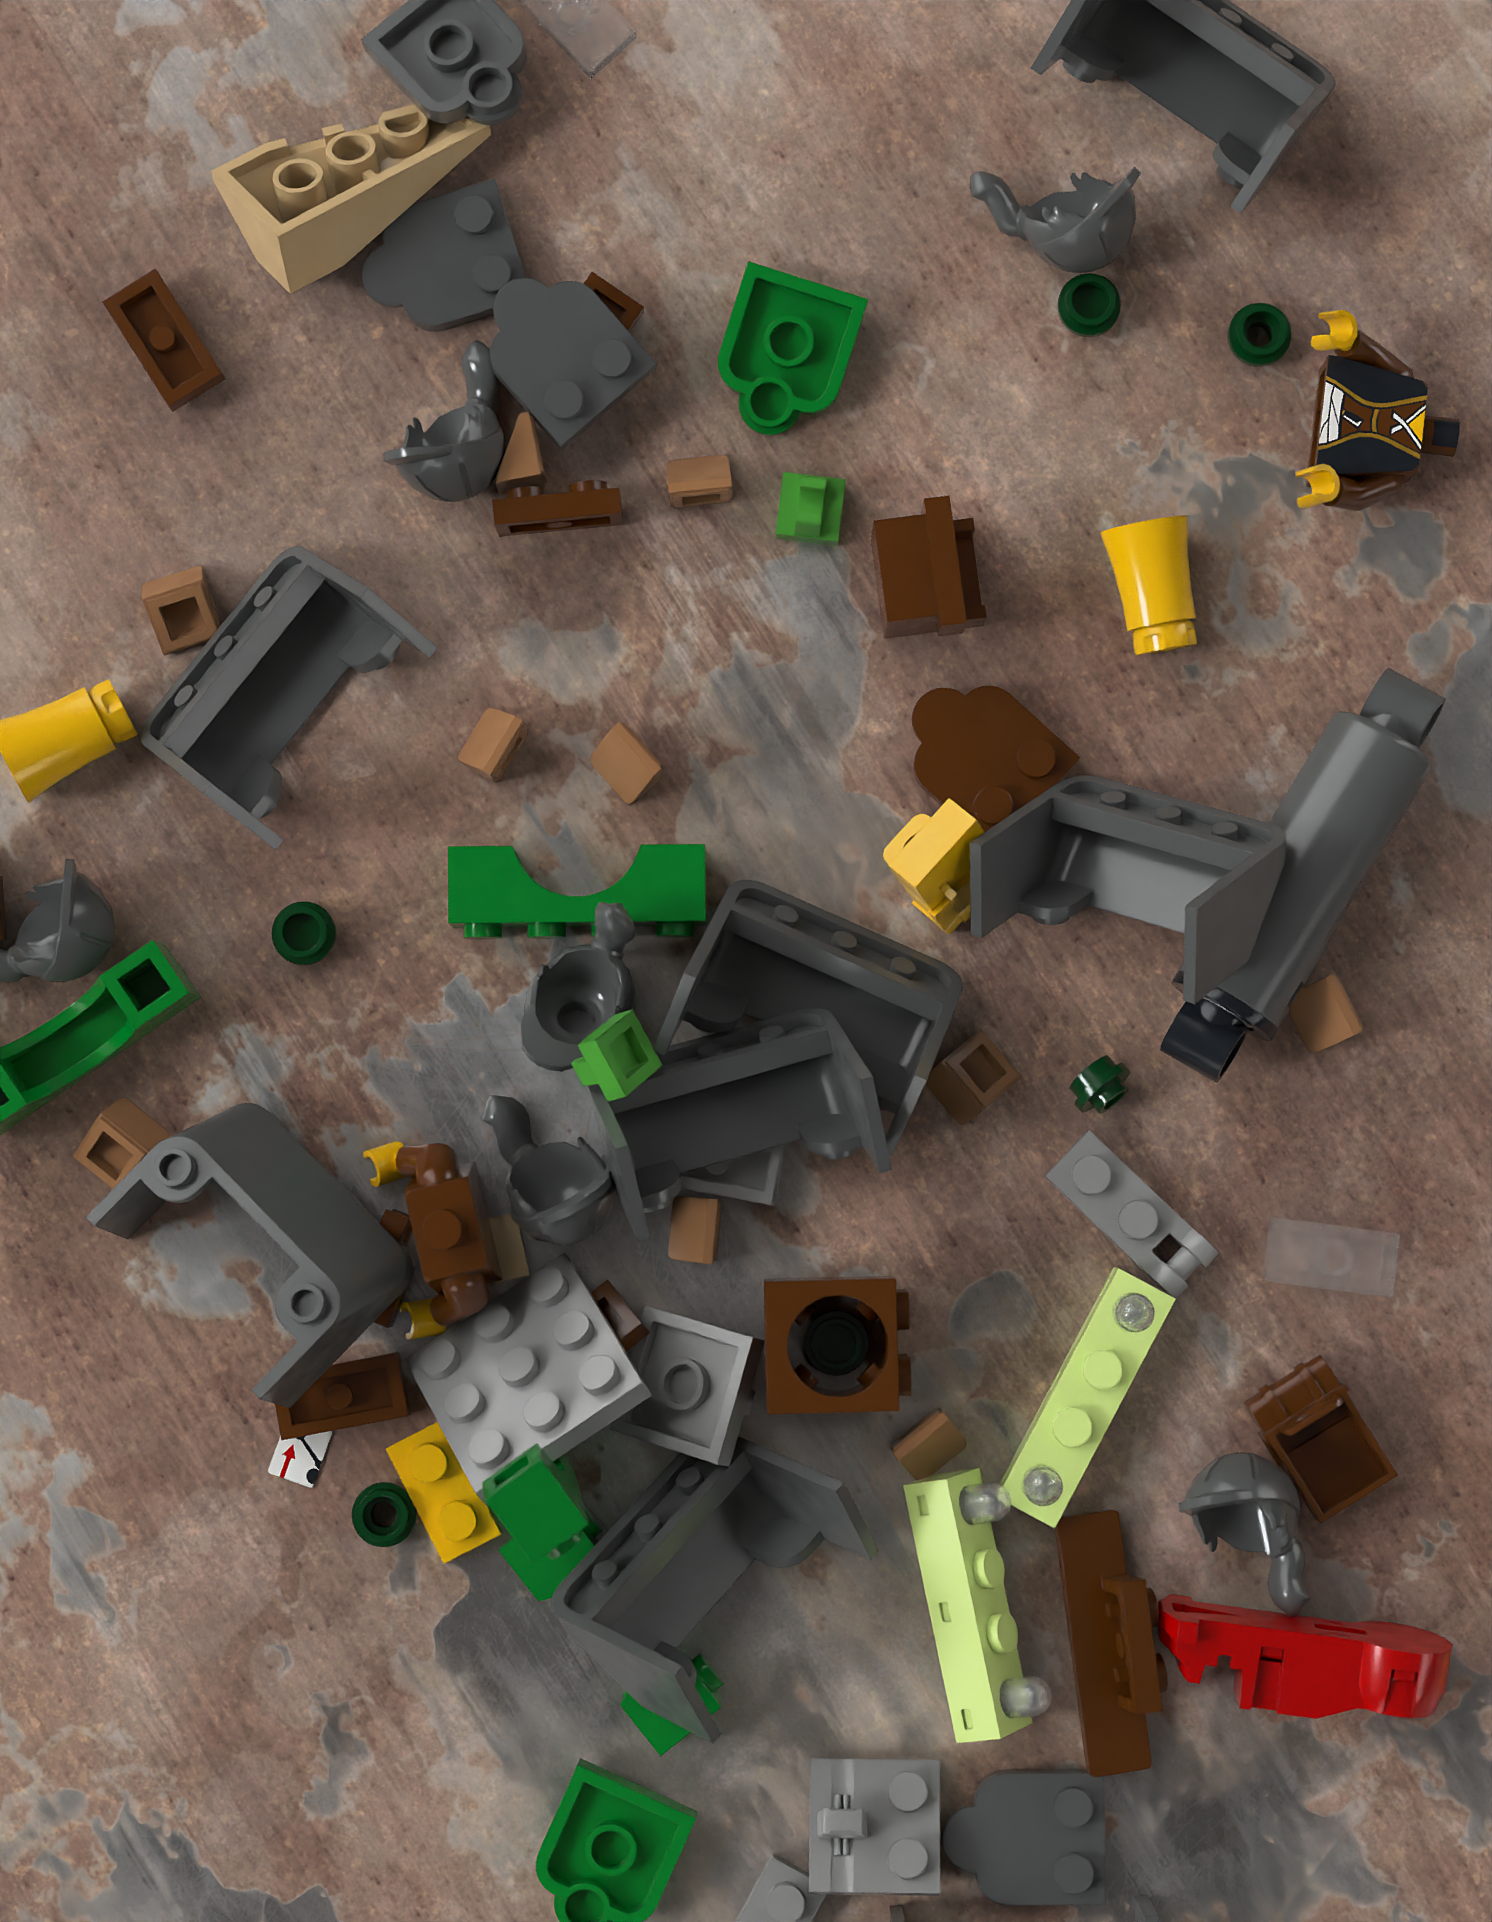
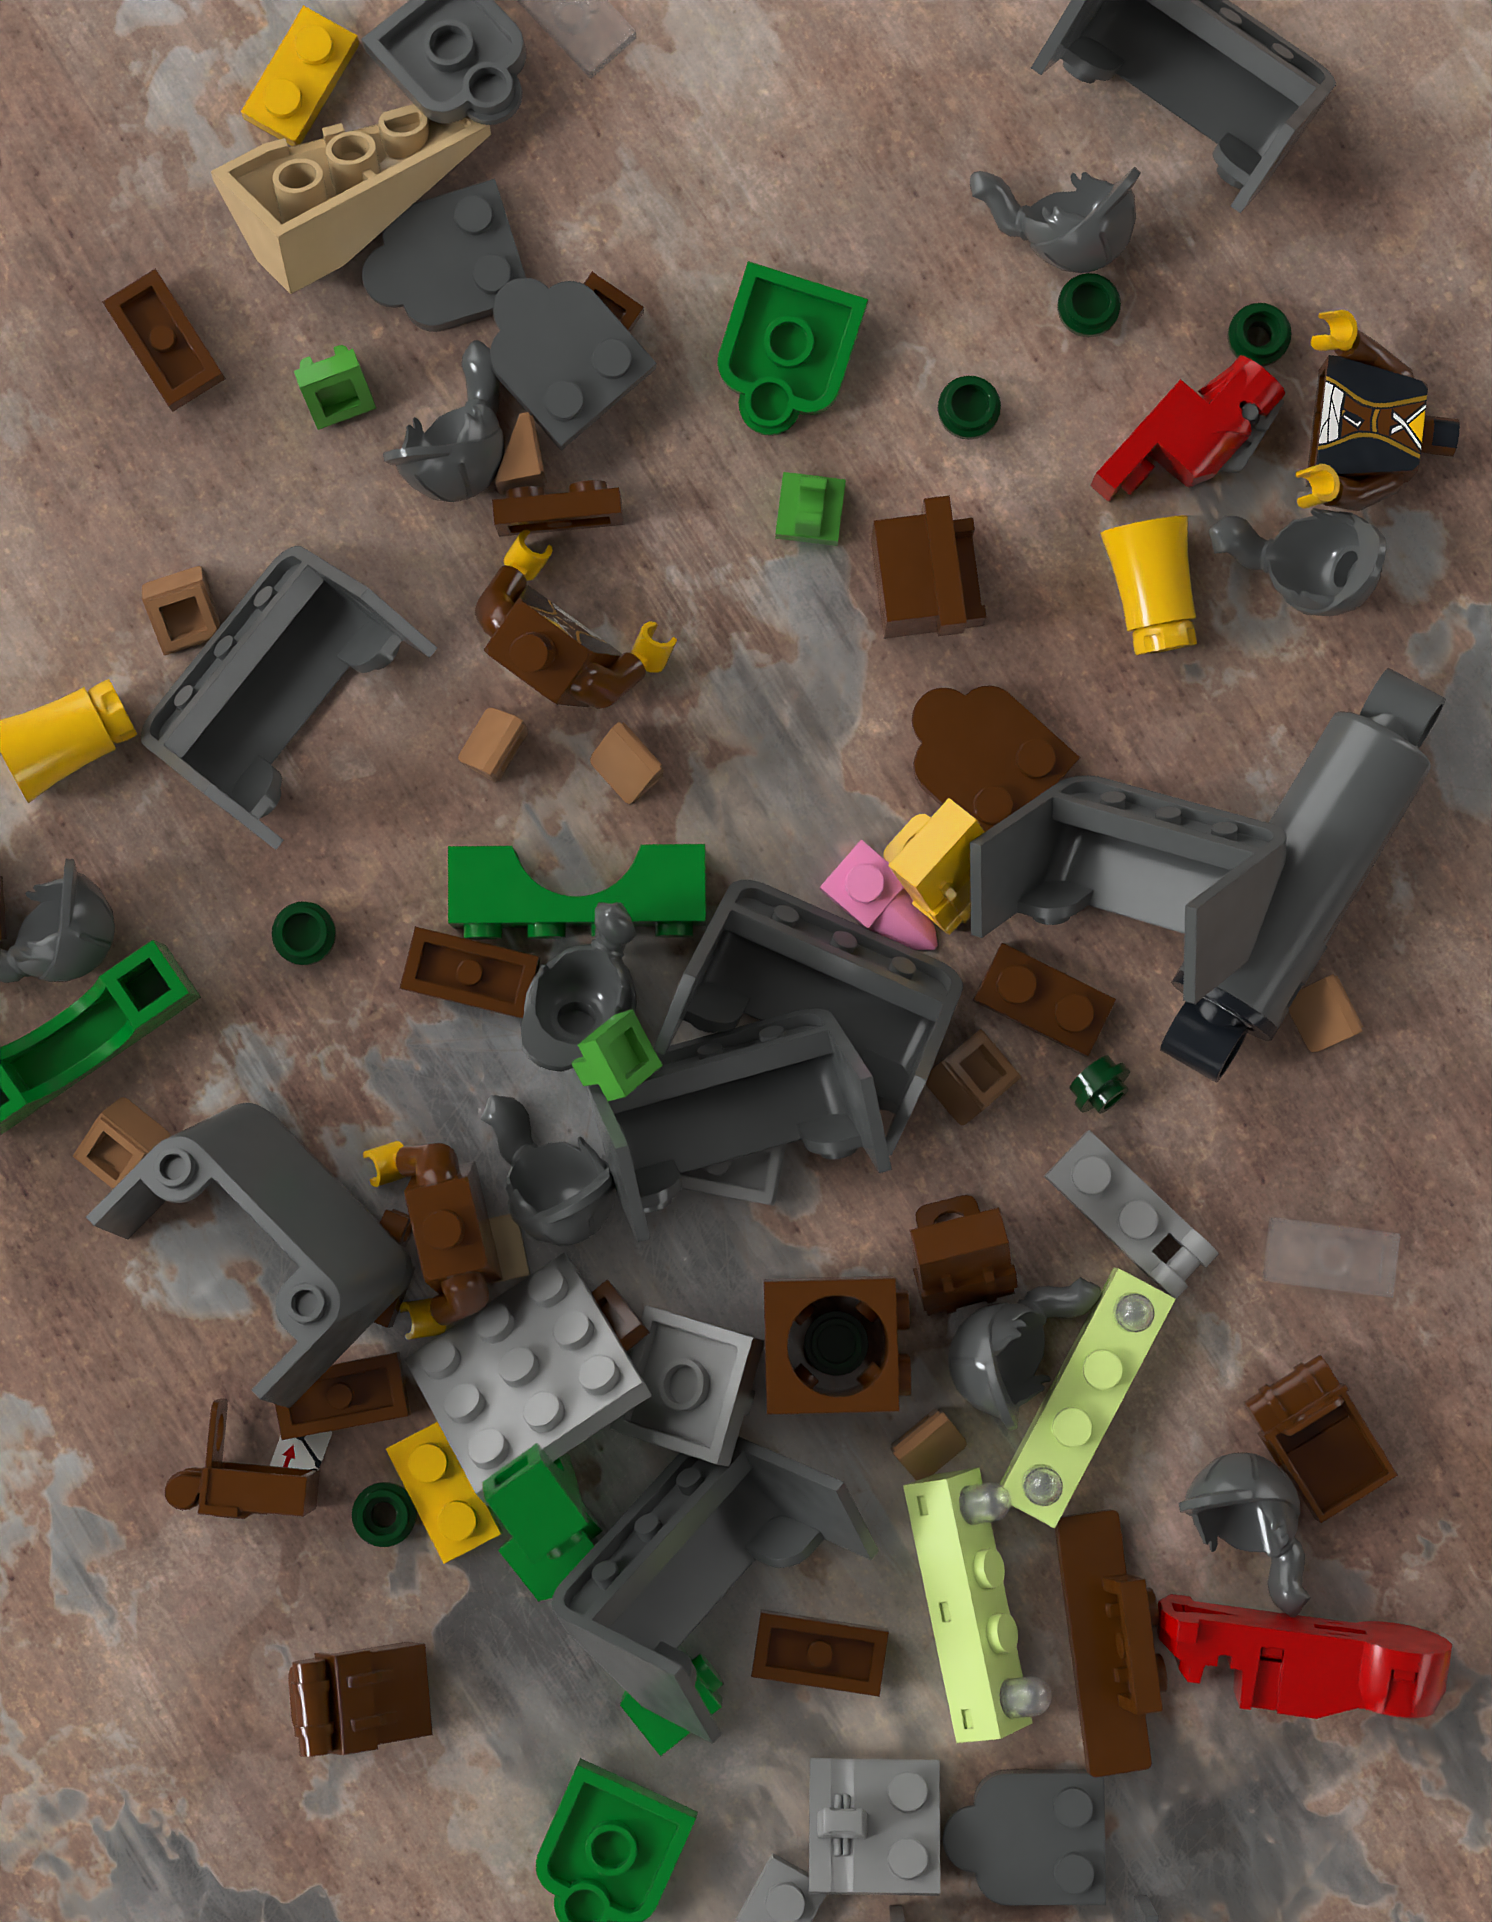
medium nougat slope [666,455,733,508] -> none
medium nougat slope [668,1196,722,1264] -> none
none -> reddish brown piece [165,1398,320,1519]
none -> yellow plate [241,5,360,146]
none -> reddish brown piece [288,1642,433,1757]
none -> bright green tile [294,345,376,430]
none -> reddish brown plate [400,926,541,1019]
none -> reddish brown torso [475,530,677,709]
none -> reddish brown plate [751,1609,889,1697]
none -> bright pink plate [819,840,938,950]
none -> reddish brown piece [910,1195,1018,1316]
none -> dark green plate [938,375,1001,440]
none -> dark grey piece [948,1277,1101,1431]
none -> reddish brown plate [972,943,1116,1057]
none -> red plate [1090,355,1286,502]
none -> dark grey piece [1209,508,1386,616]

